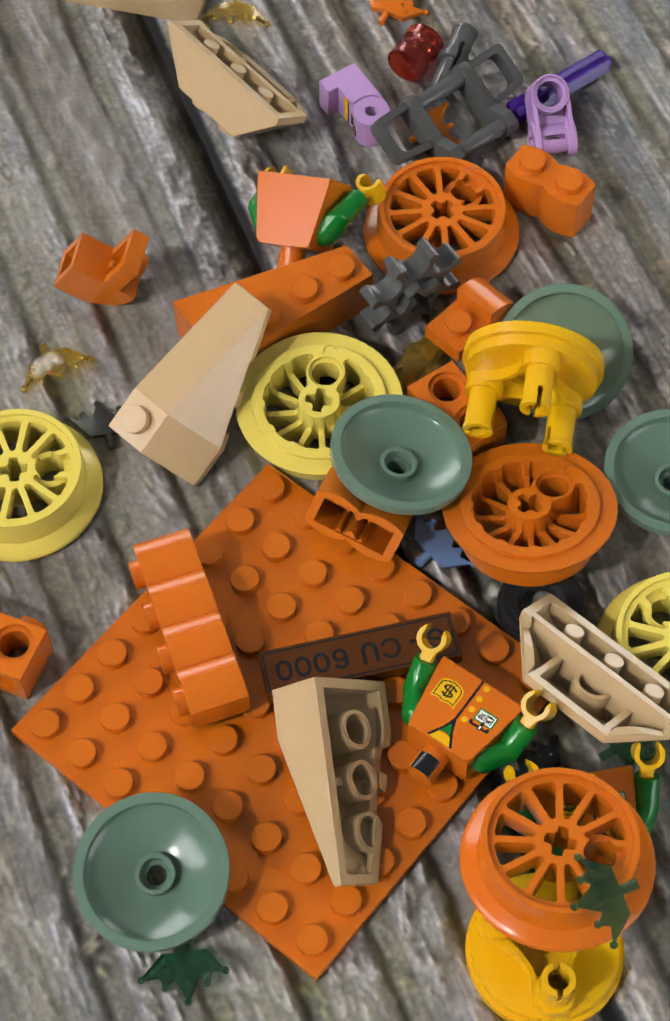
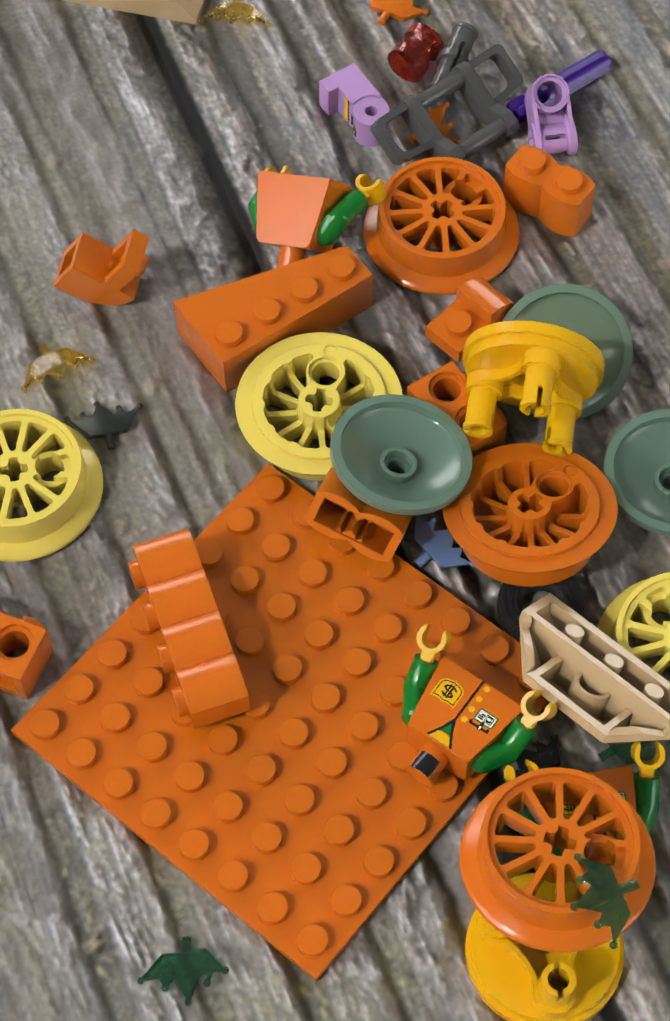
sand green dish [73,792,231,953] -> none
tan wedge [108,283,272,487] -> none
tan wedge [168,20,307,137] -> none
reddish brown tile [258,612,463,704] -> none
tan wedge [272,677,391,887] -> none
dark grey gear [360,238,462,335] -> none
clear yellow pin [392,335,445,395] -> none

